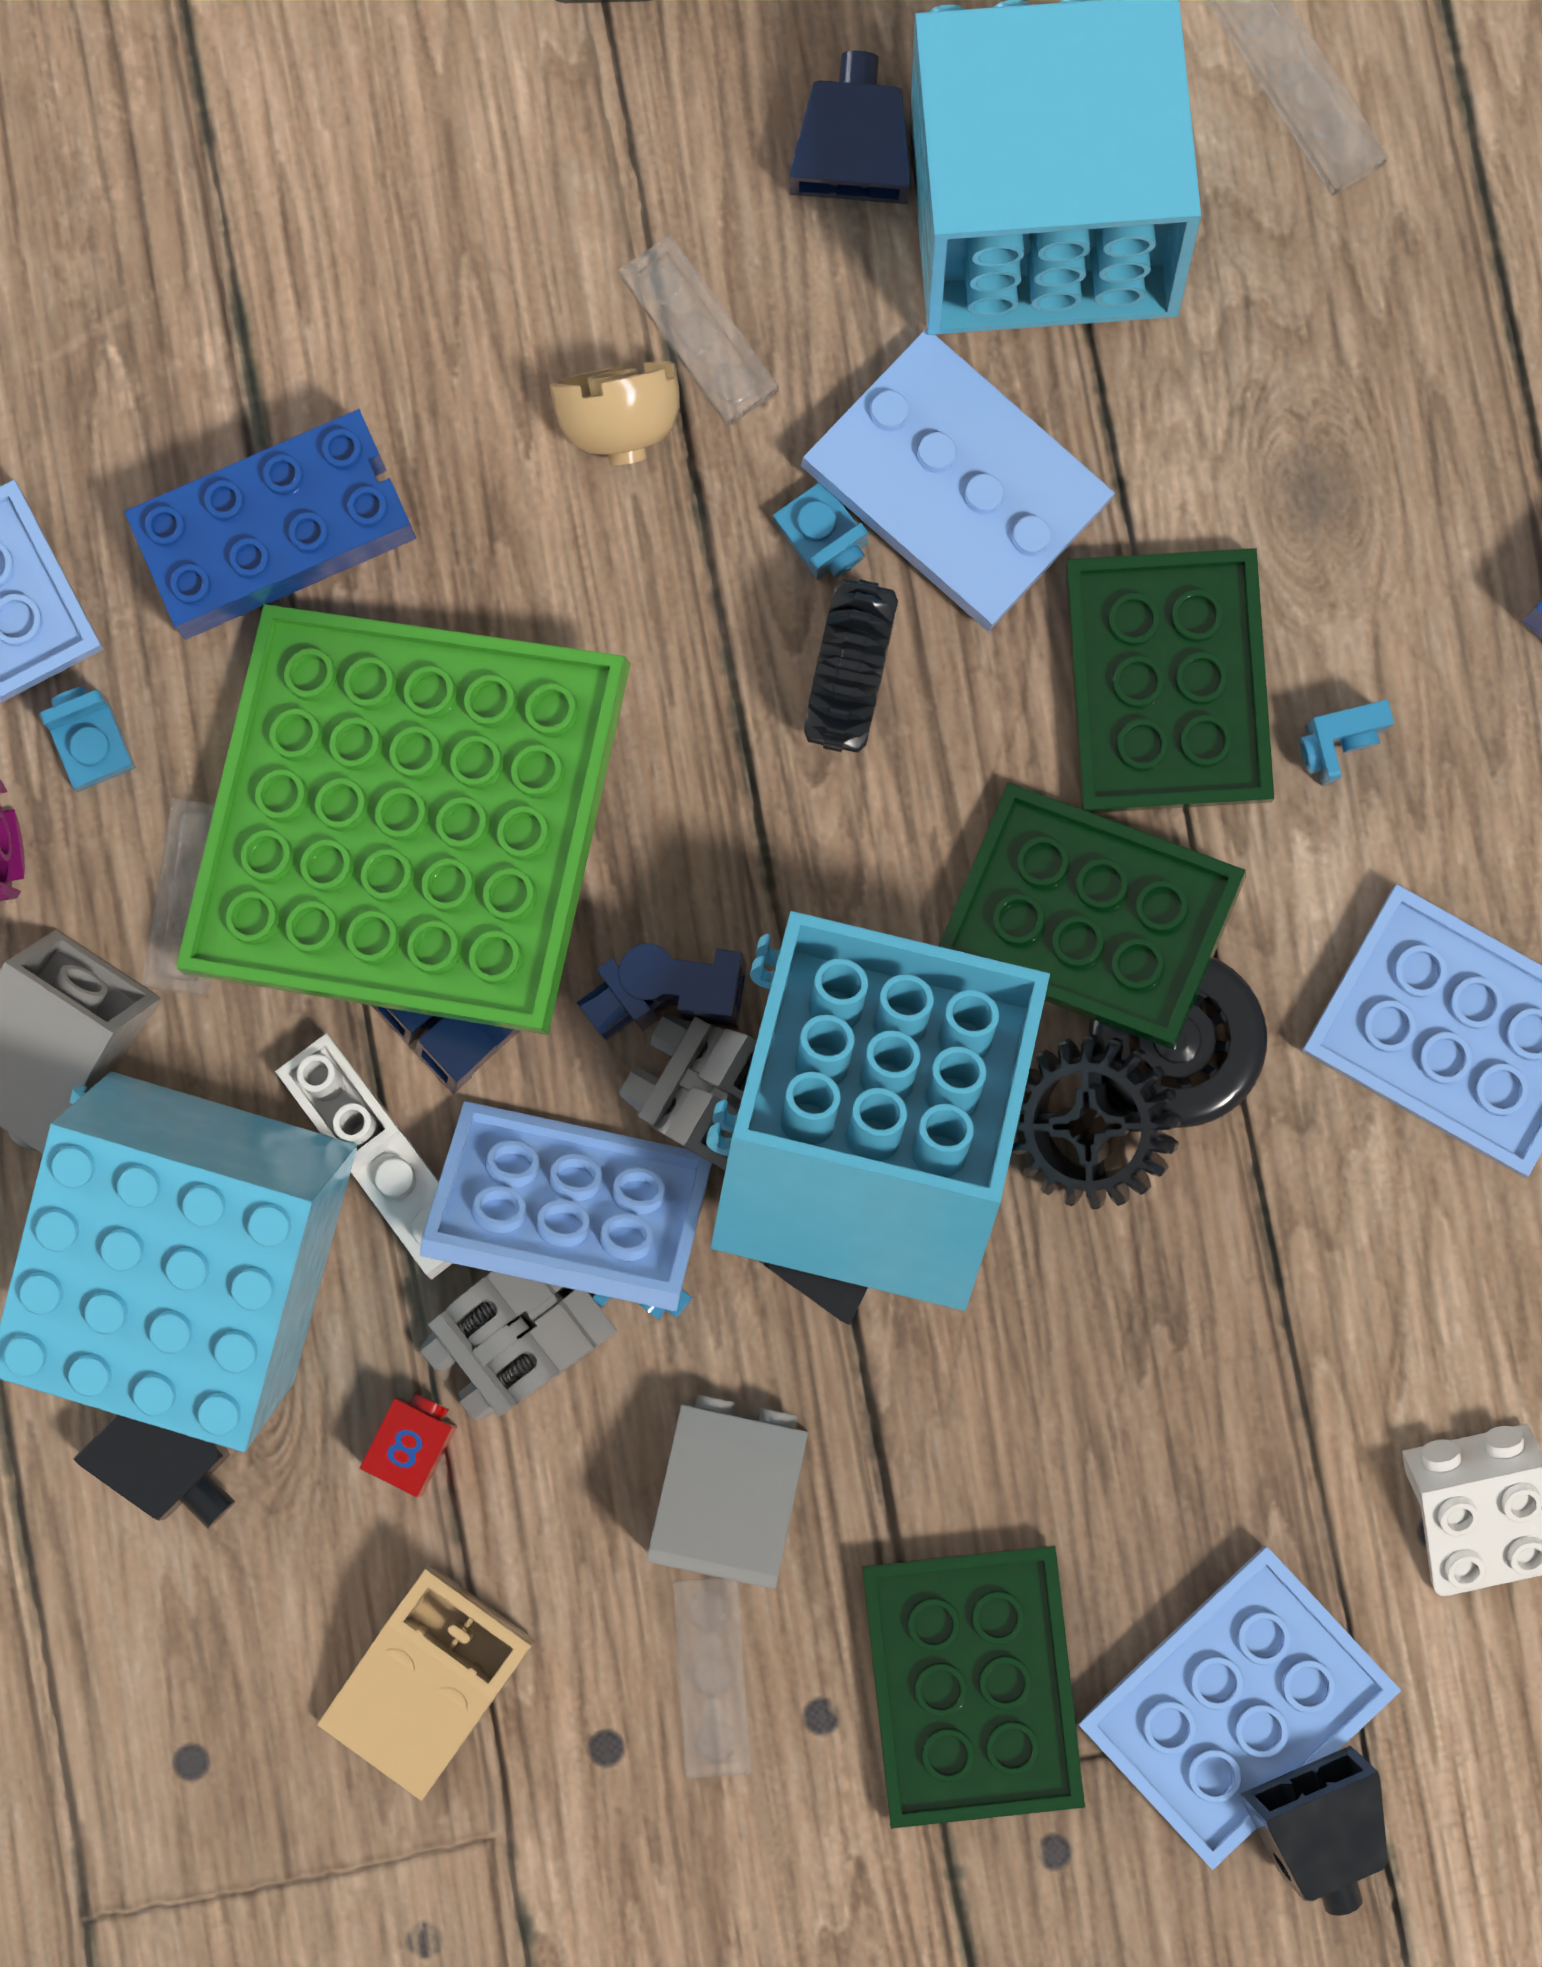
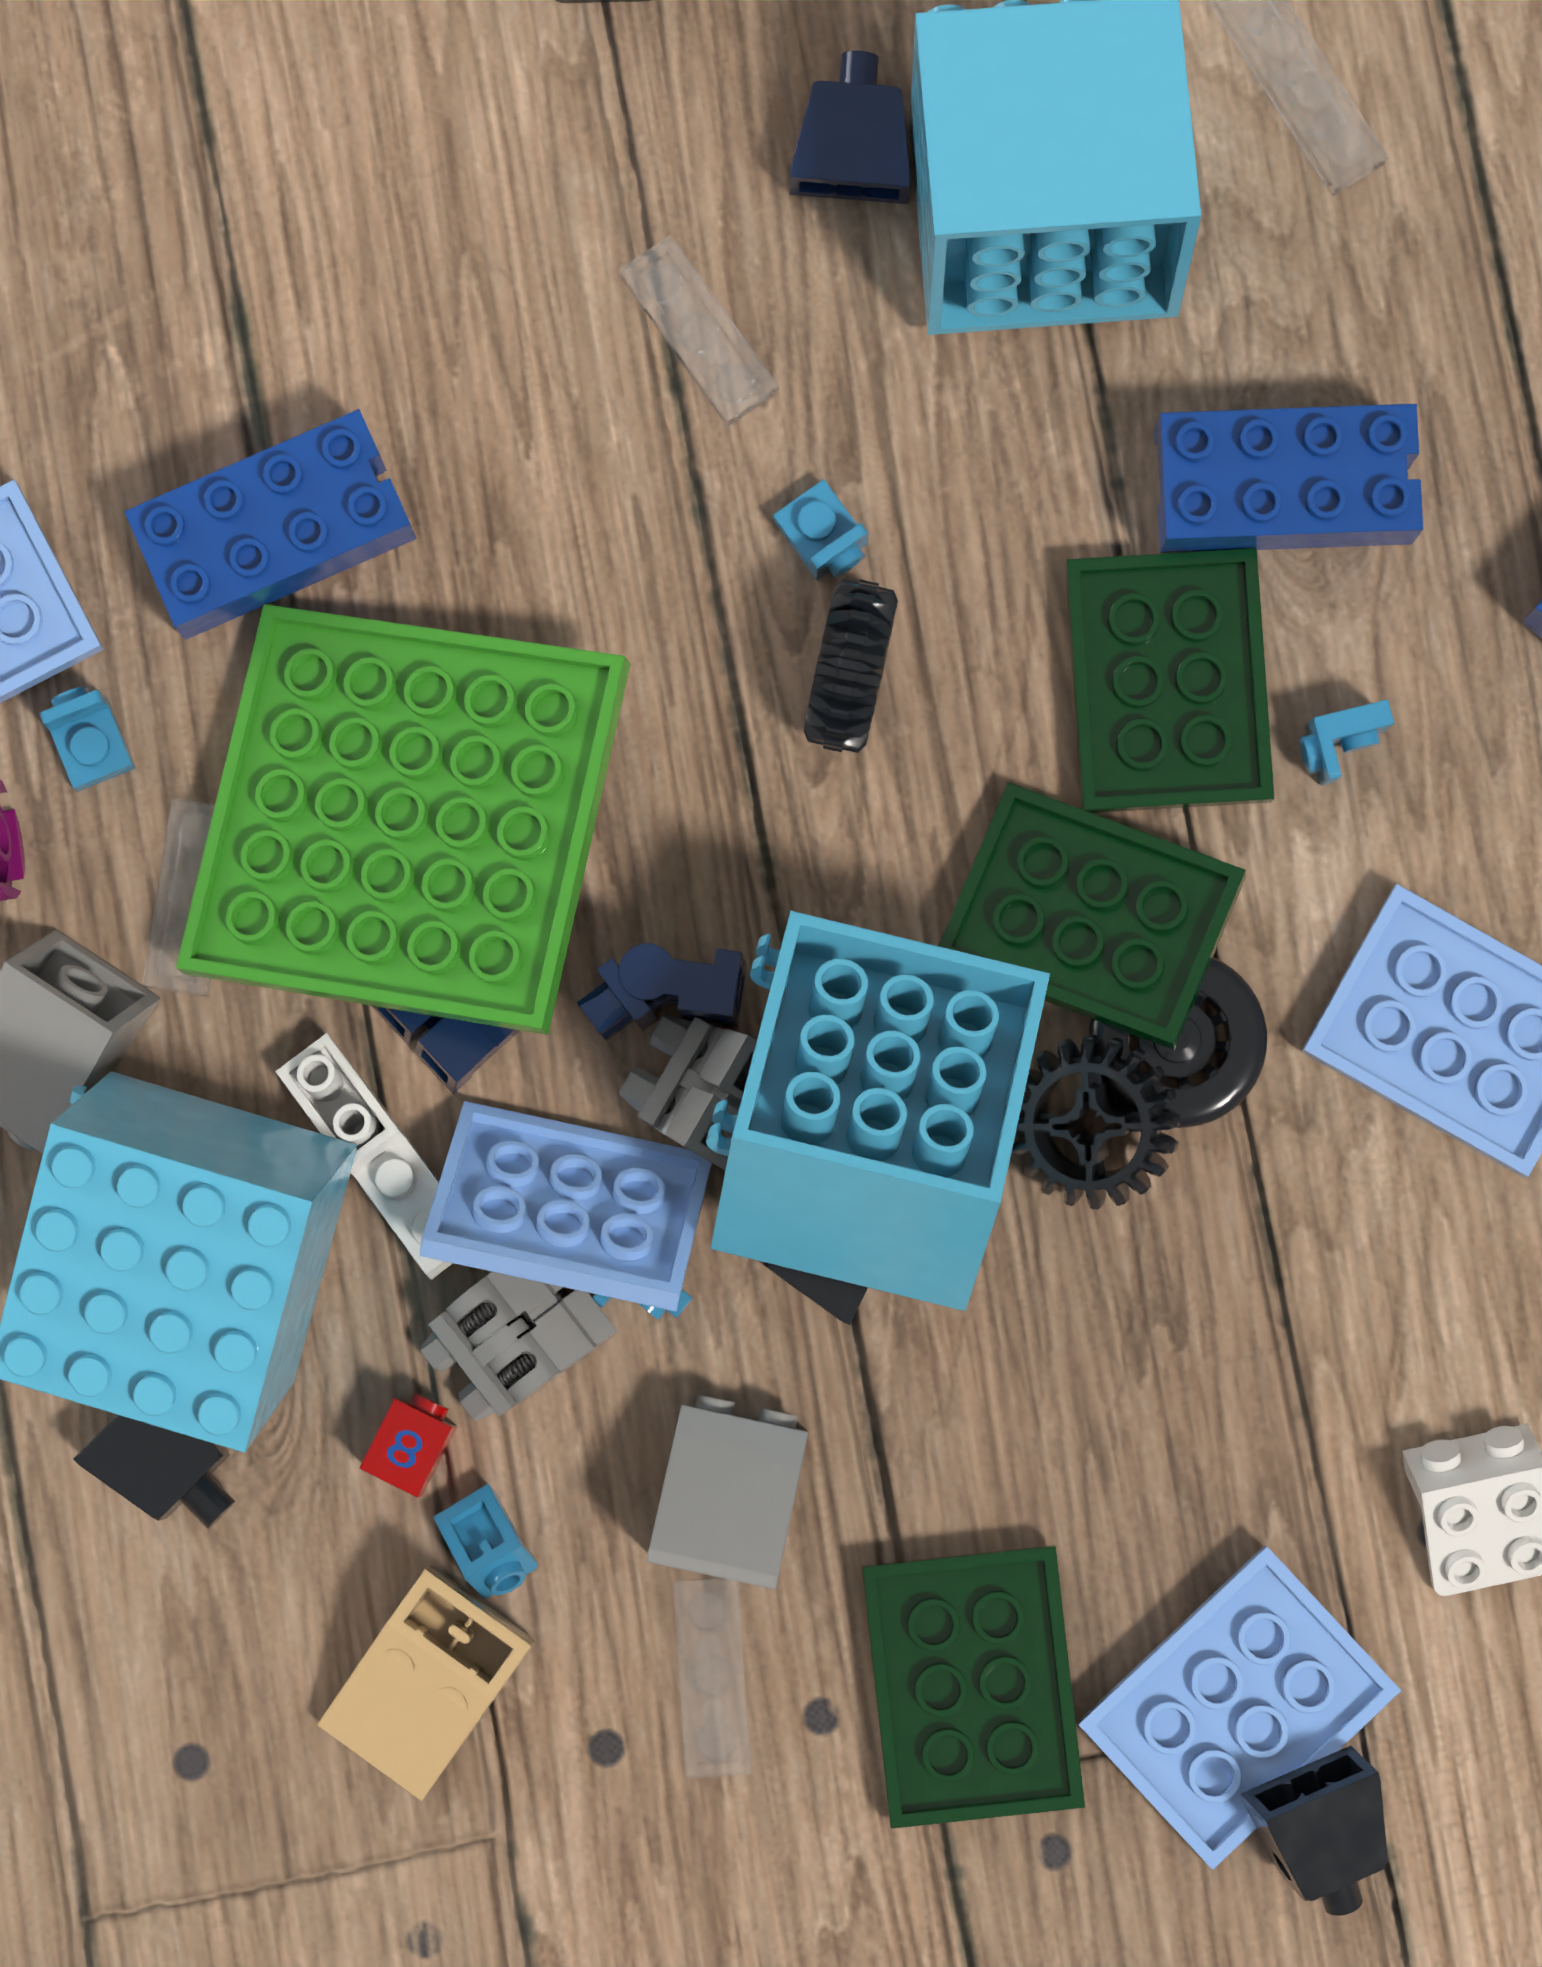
tan cylinder [550,361,680,466] -> none
light blue plate [800,328,1115,632] -> none
none -> dark azure bracket [433,1484,539,1599]
none -> blue piece [1154,403,1423,554]

